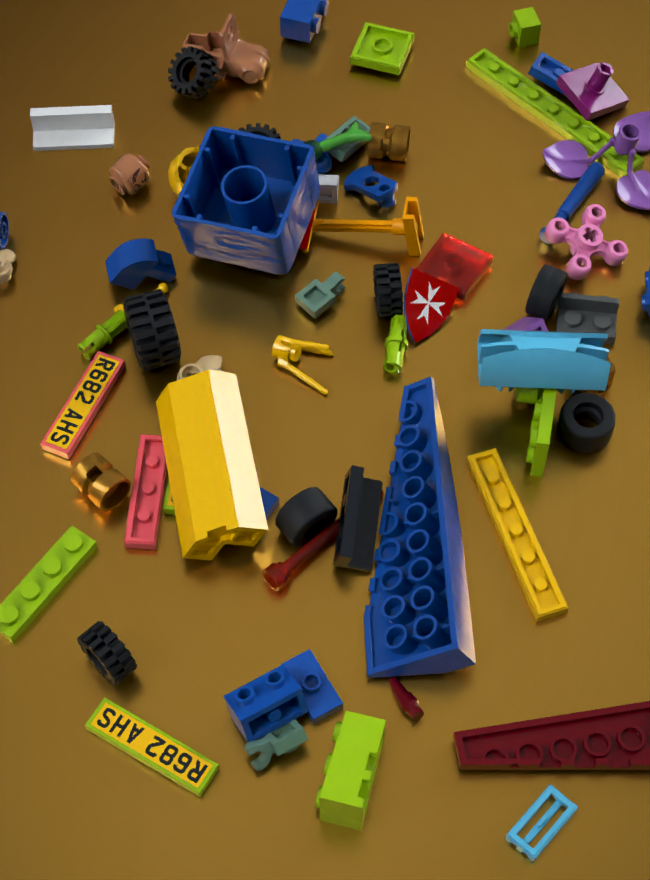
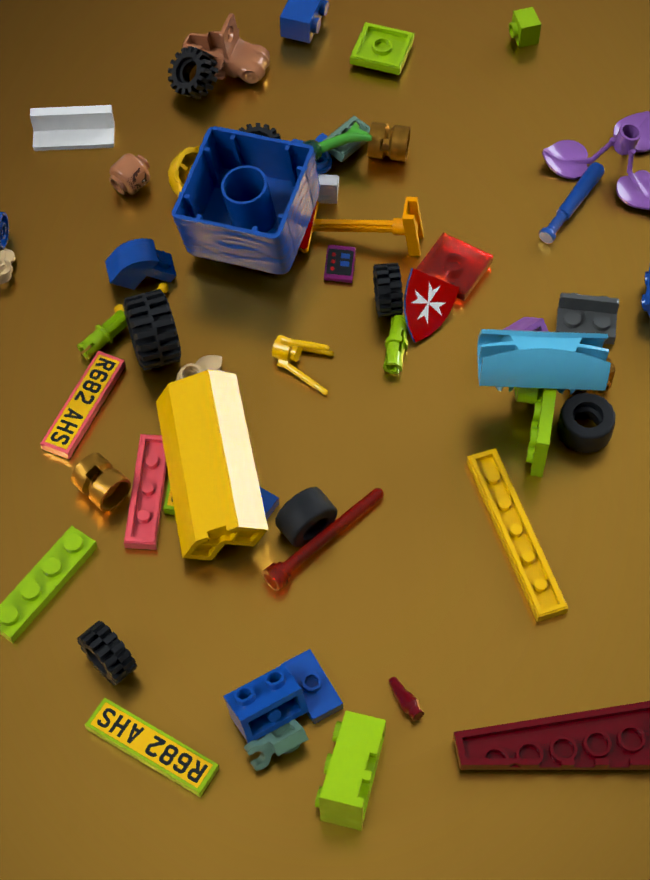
sand green plate [295,271,345,319] -> none
black panel [333,465,383,572] -> none
blue piece [344,165,398,208] -> none
blue wedge [364,377,476,678] -> none
lime tile [466,48,645,177] -> none
medium azure tile [505,784,578,863] -> none
black tyre [525,264,568,321] -> none
blue plate [528,52,573,96] -> none
bright pink gear [544,204,628,281] -> none
magenta tile [556,62,630,121] -> none
none -> slope [324,245,356,283]

